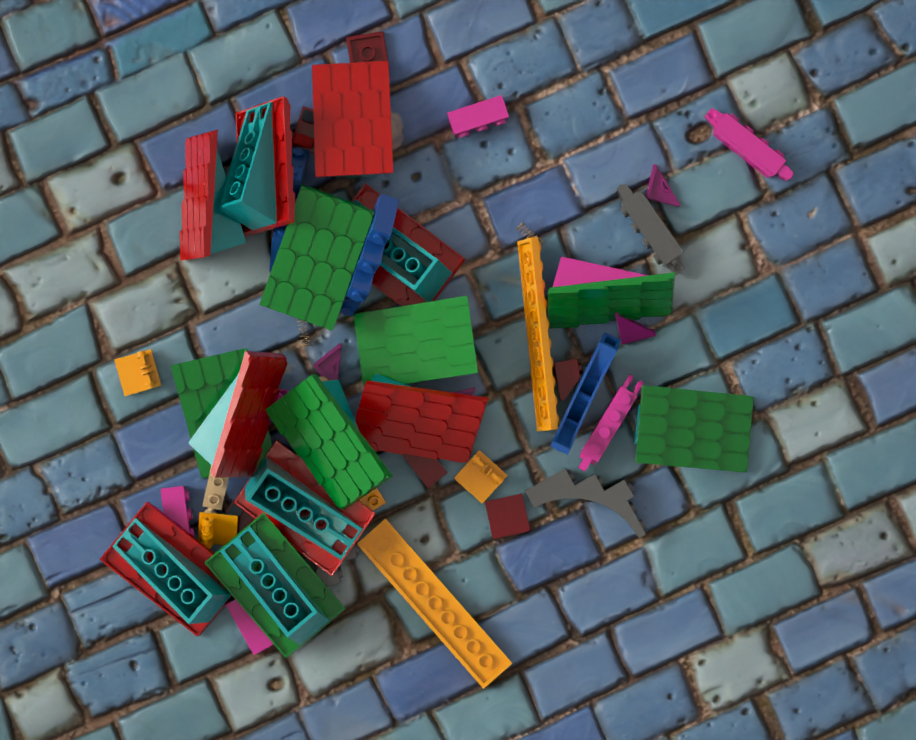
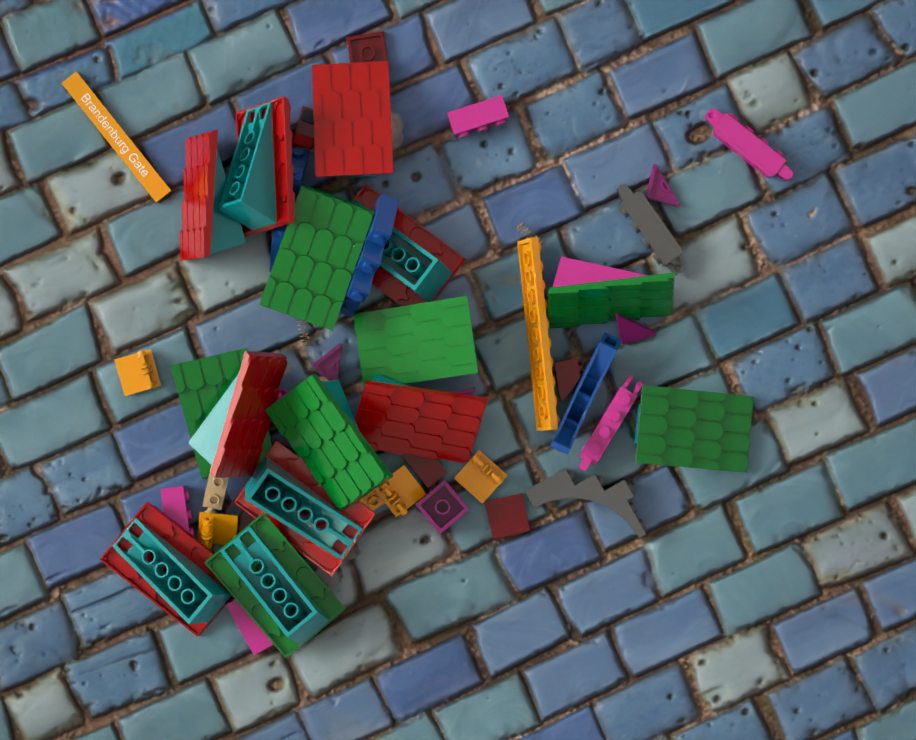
light orange plate [357,518,512,689] -> none
none -> light orange tile [62,72,172,203]
none -> light orange hinge [375,465,426,517]
none -> magenta brick [415,480,470,534]

